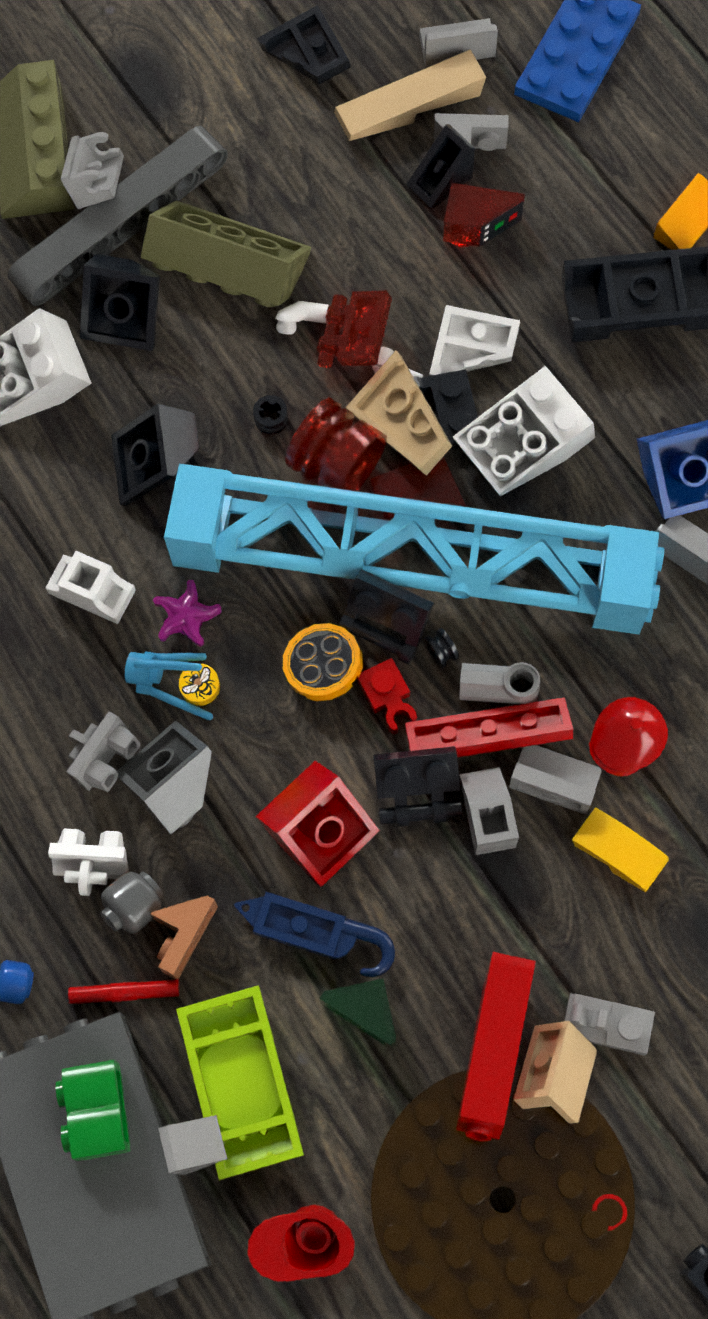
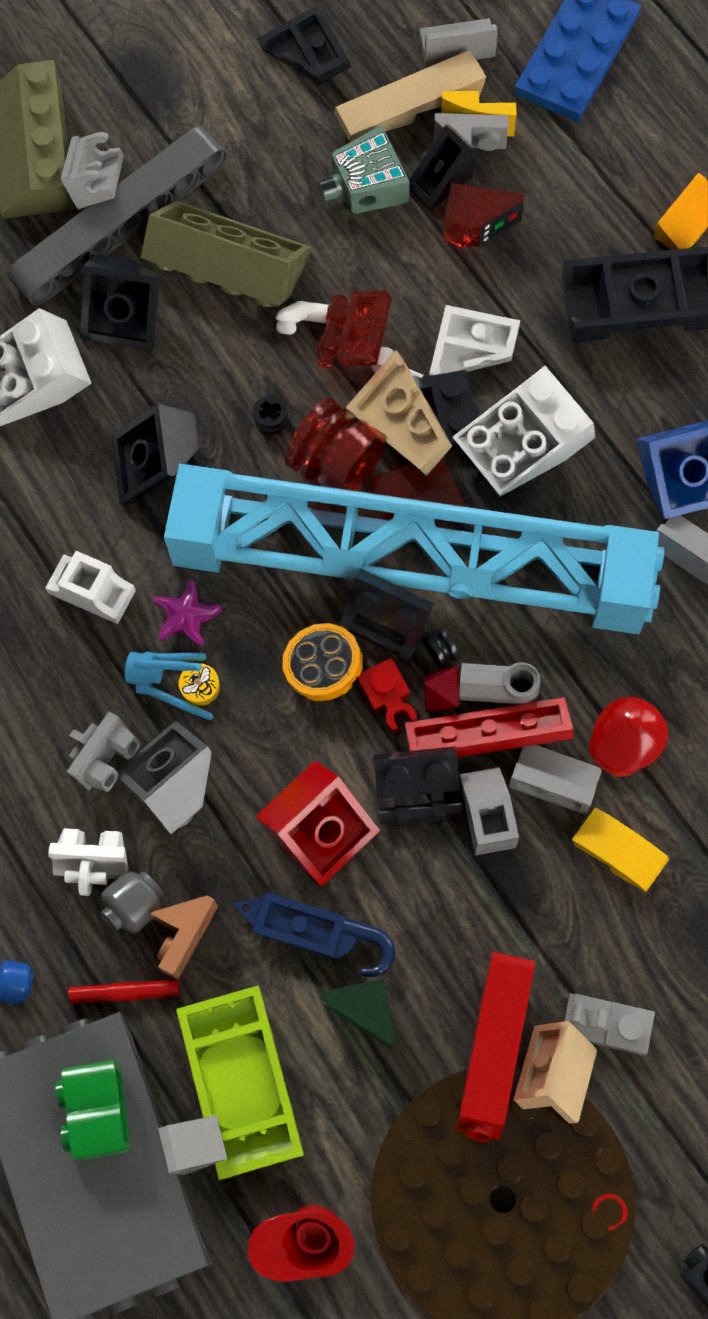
none -> sand green torso [317,126,409,214]
none -> dark red slope [424,666,460,713]
none -> yellow slope [441,91,517,136]

